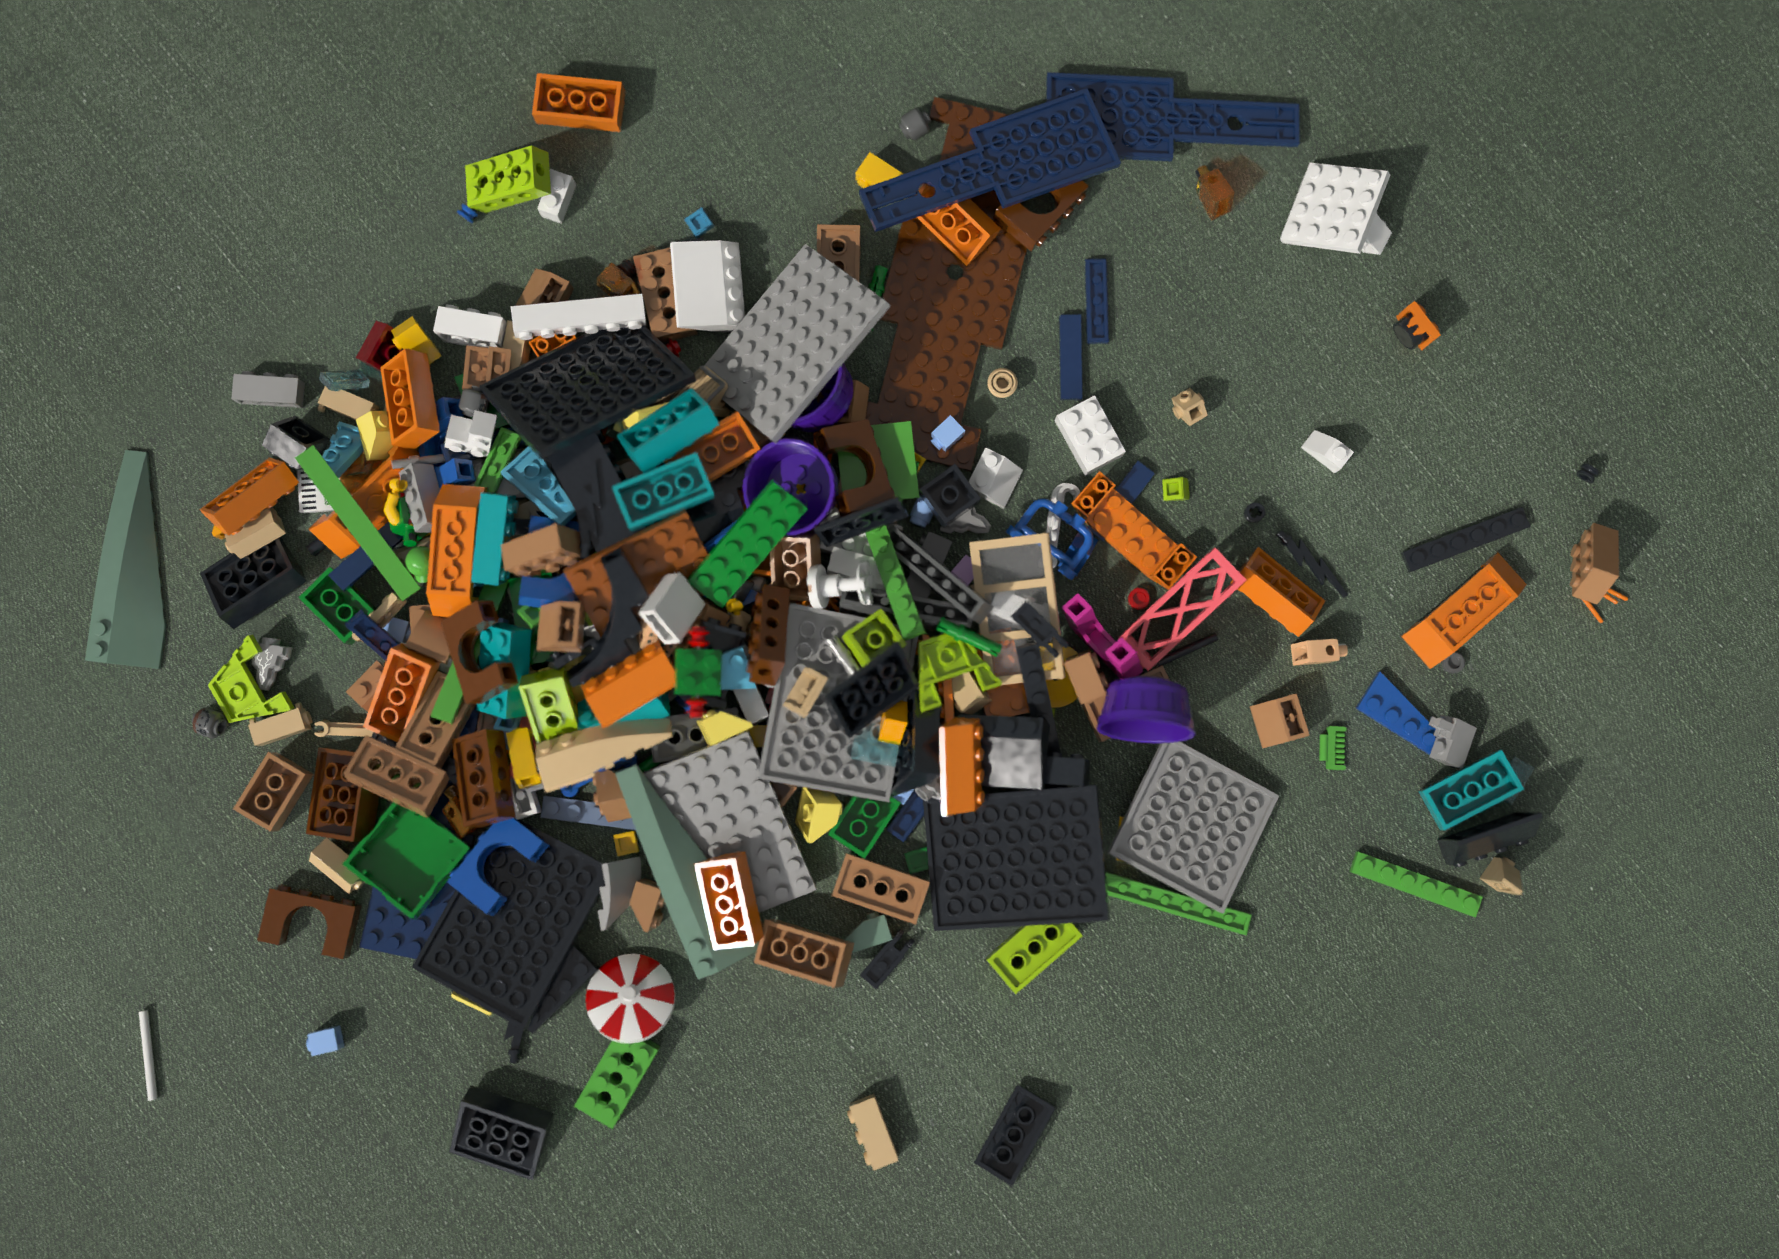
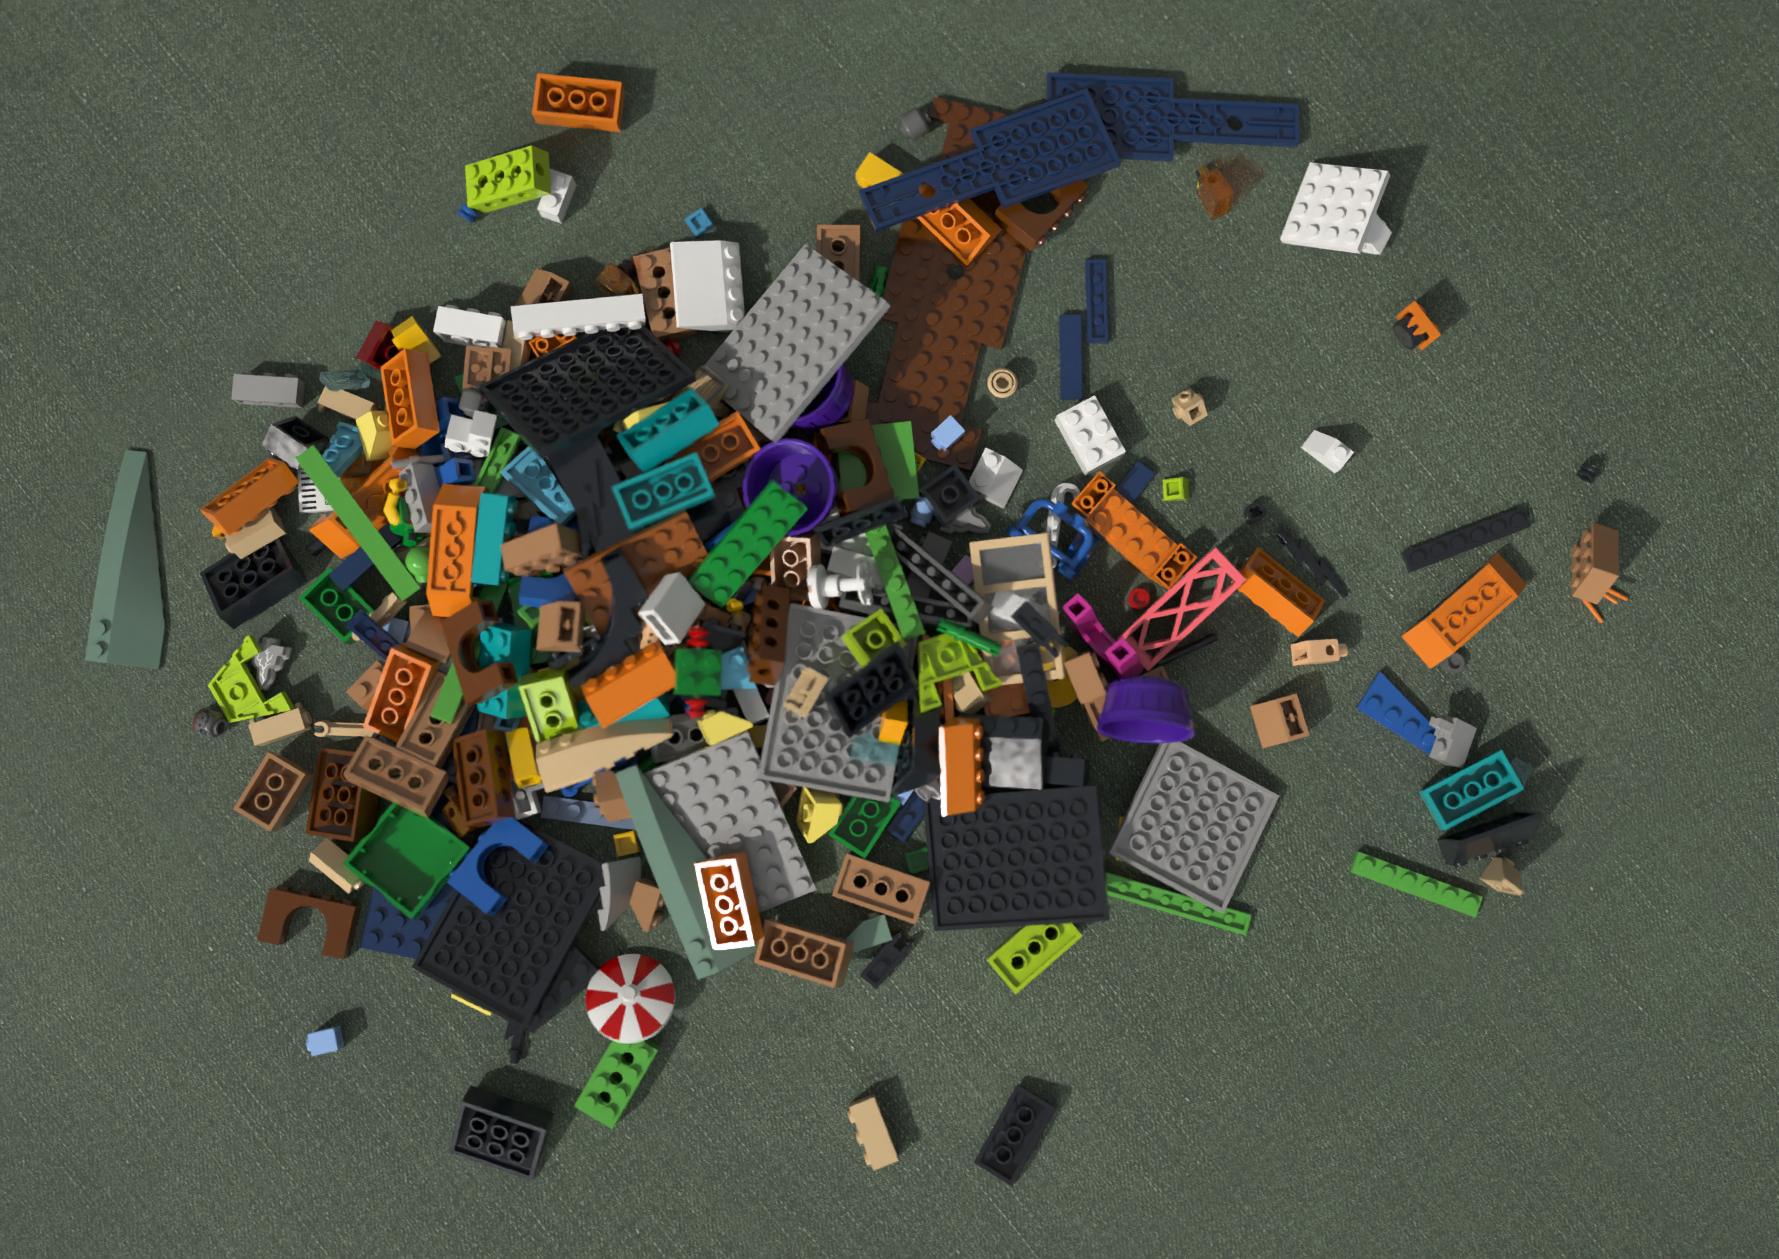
white bar [139,1010,158,1101] -> none
light grey pin [825,634,860,677] -> none
bright green piece [1319,726,1346,770] -> none

